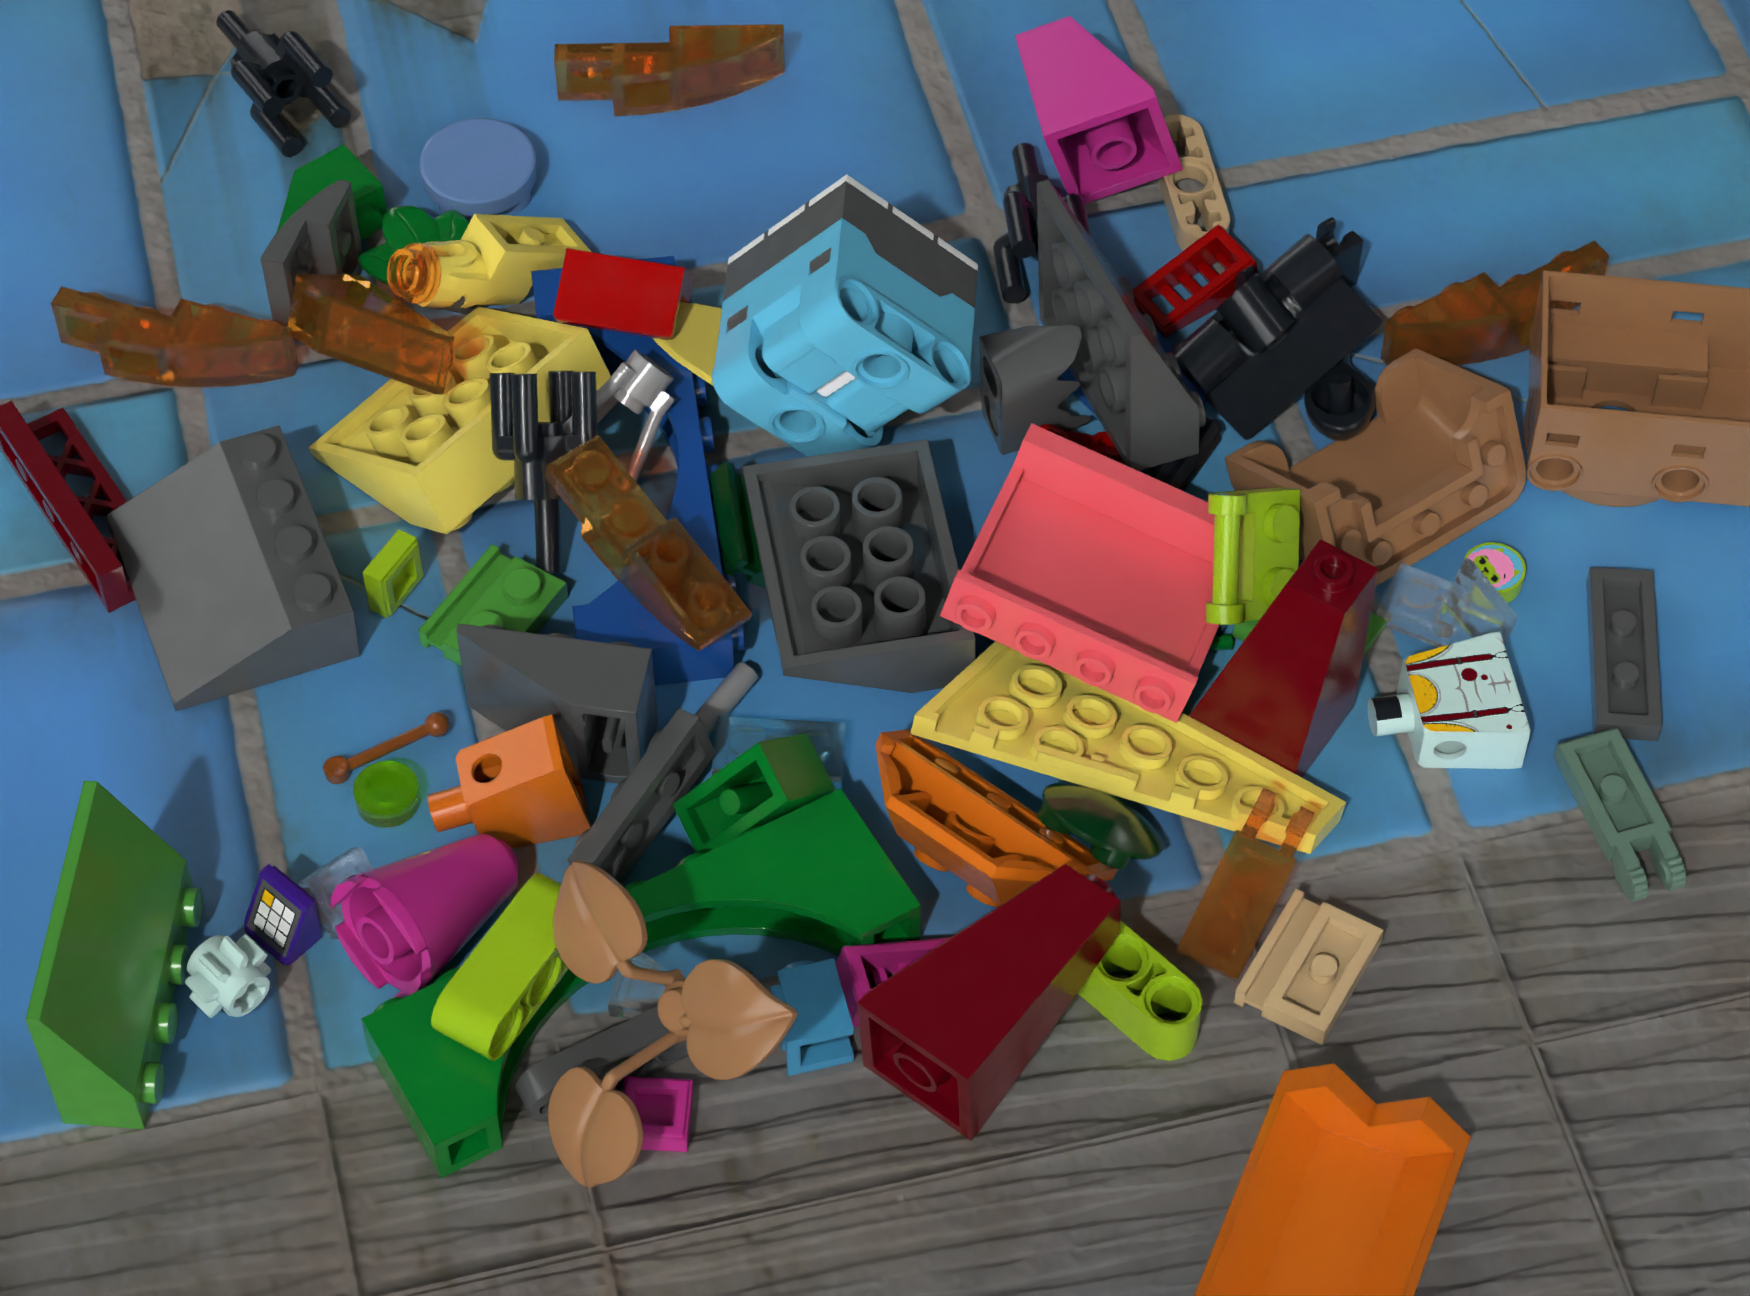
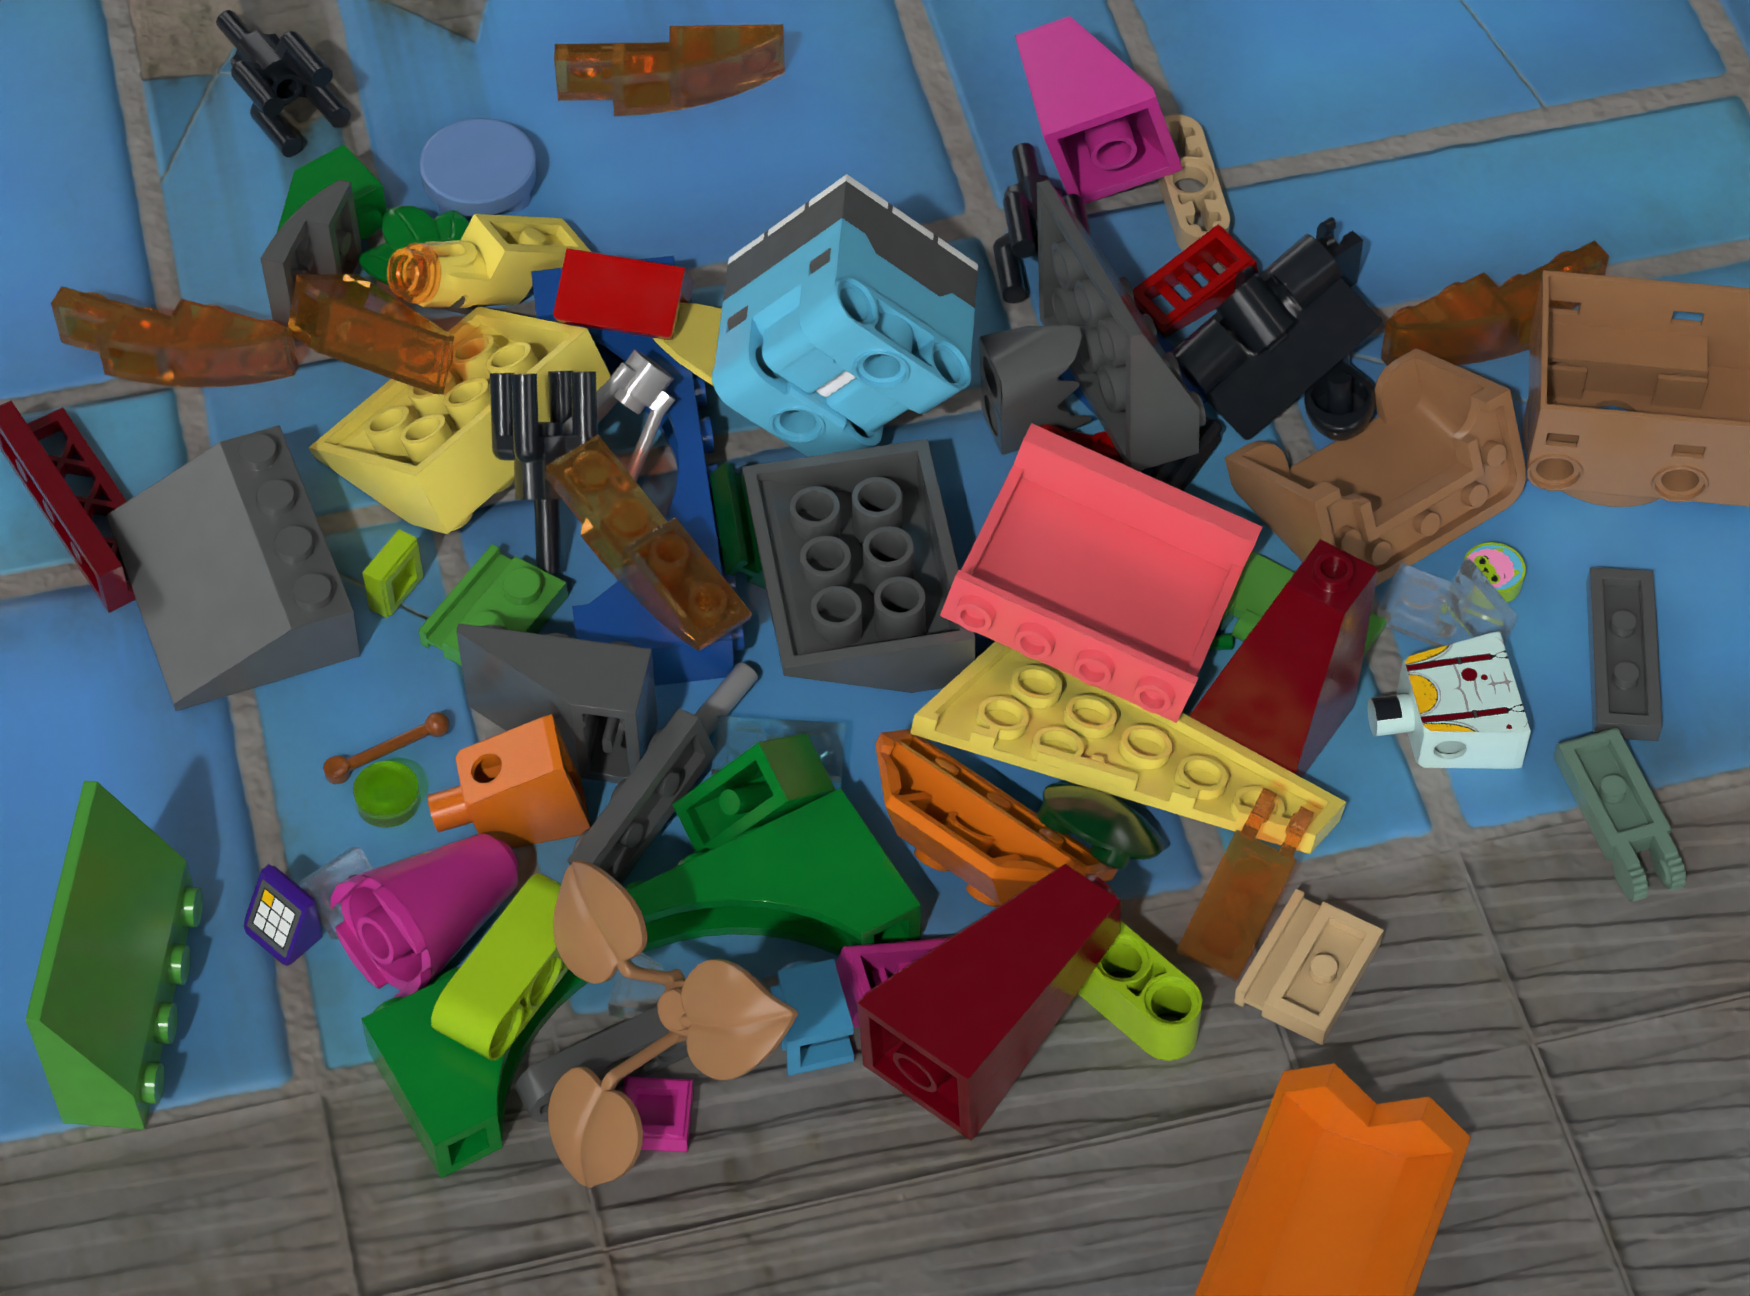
light aqua gear [185,934,271,1018] -> none
lime plate [1205,487,1301,625] -> none

